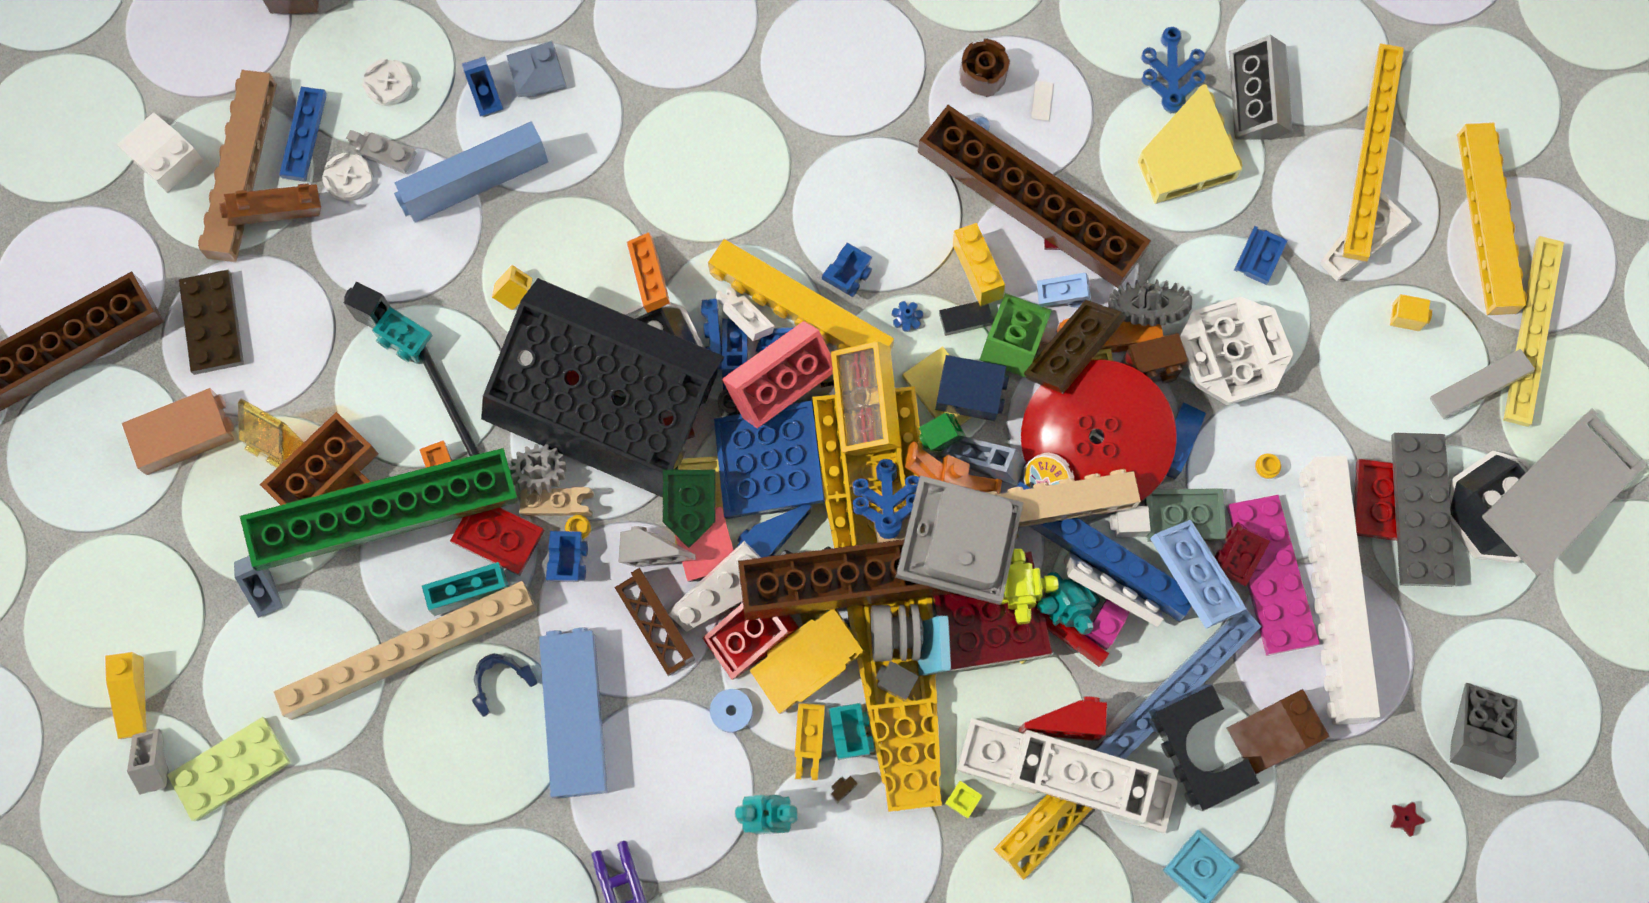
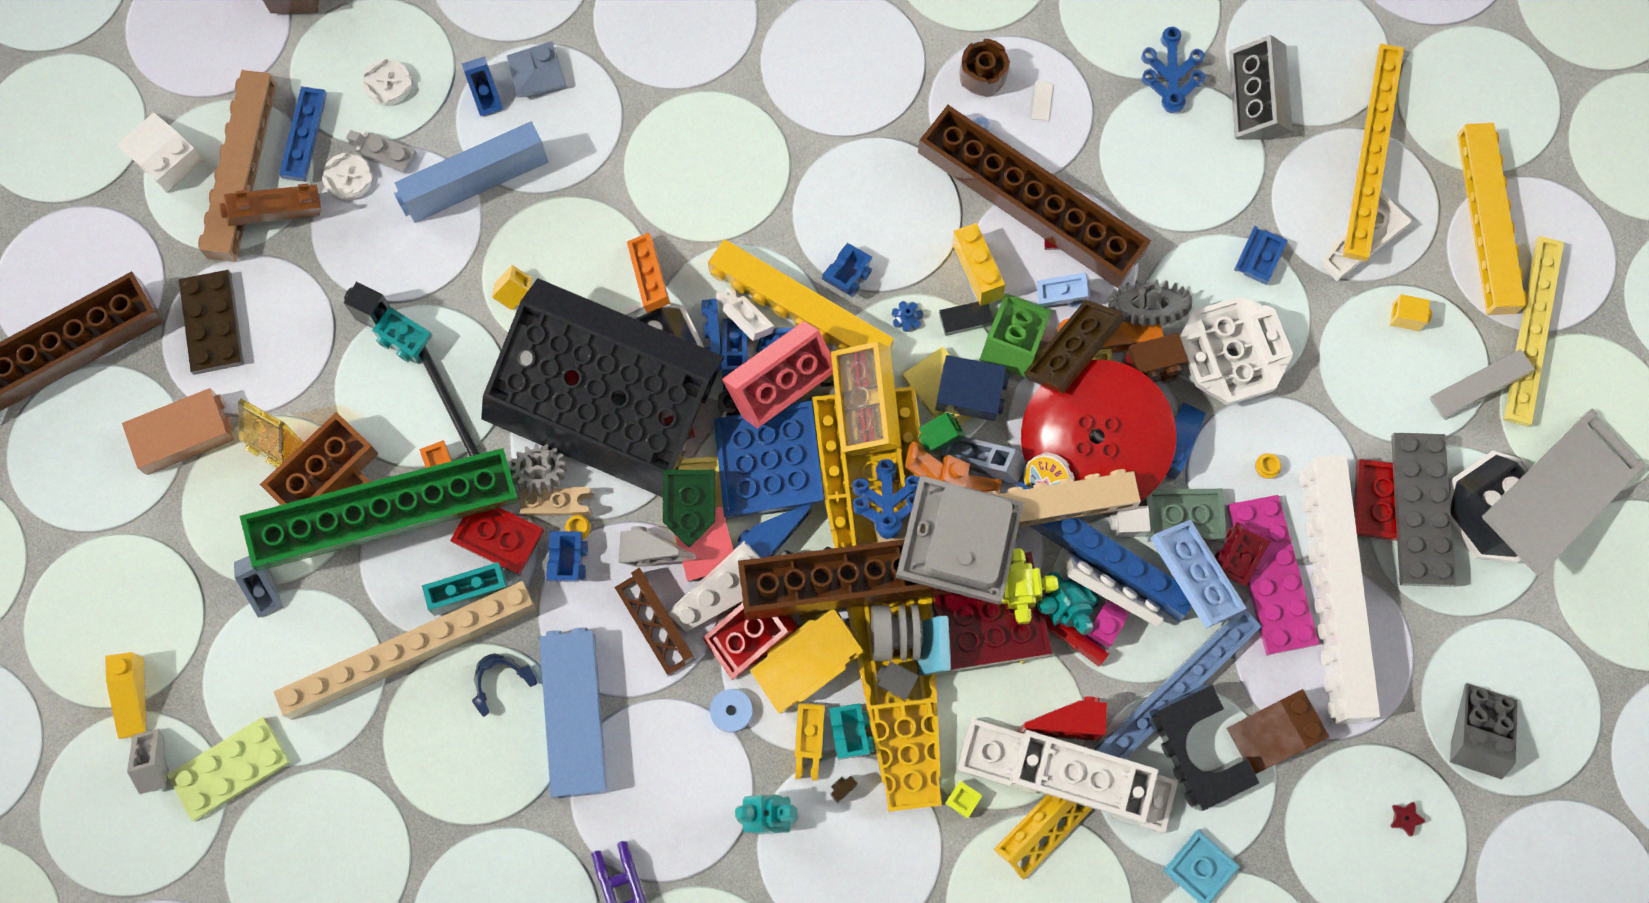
light yellow slope [1138,84,1242,204] -> none

